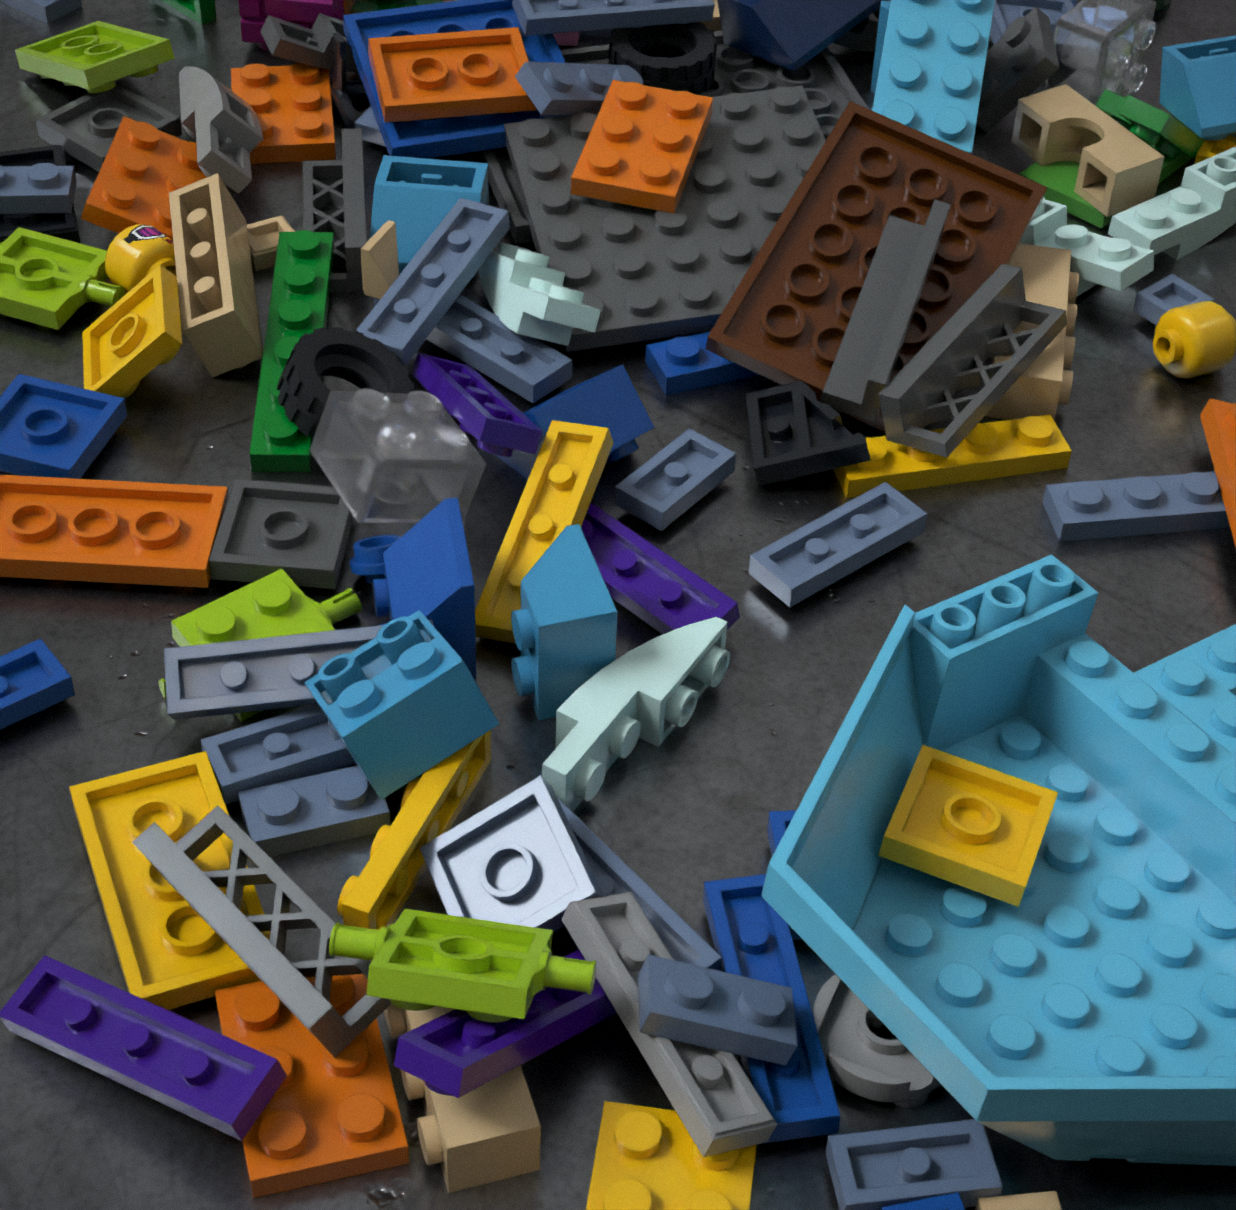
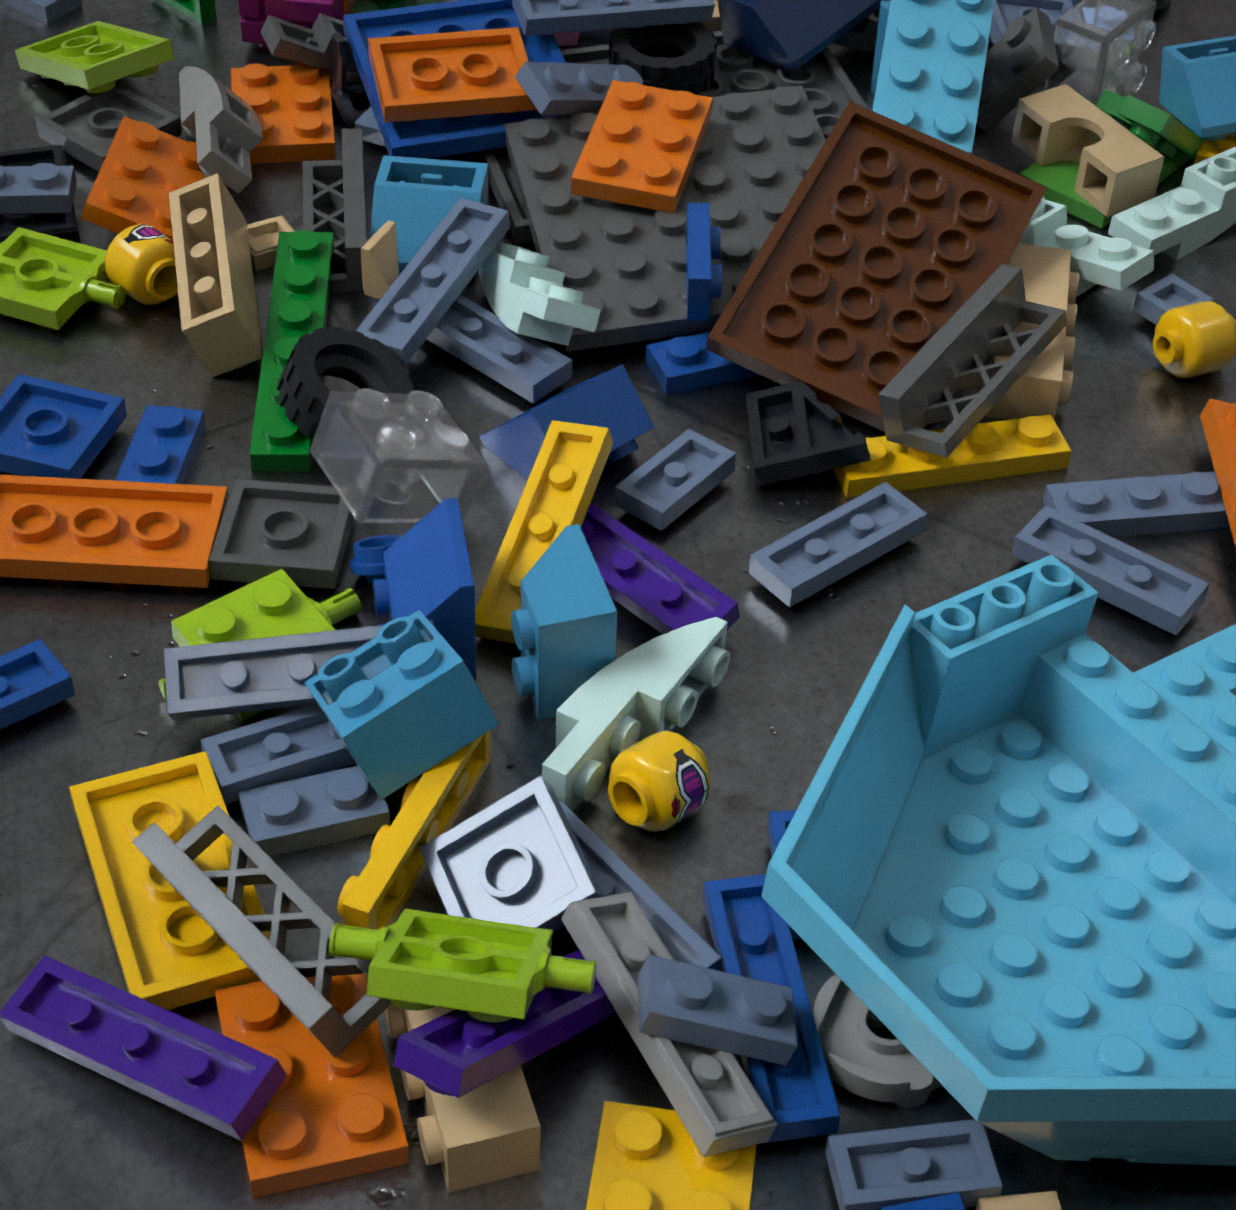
yellow plate [82,264,182,398] -> none
dark purple plate [411,353,543,457] -> none
dark grey fence [820,199,951,422] -> none
yellow plate [878,745,1058,907] -> none
none -> blue plate [115,405,206,484]
none -> yellow head [608,730,711,833]
none -> blue plate [685,203,722,321]
none -> sand blue plate [1011,505,1210,635]

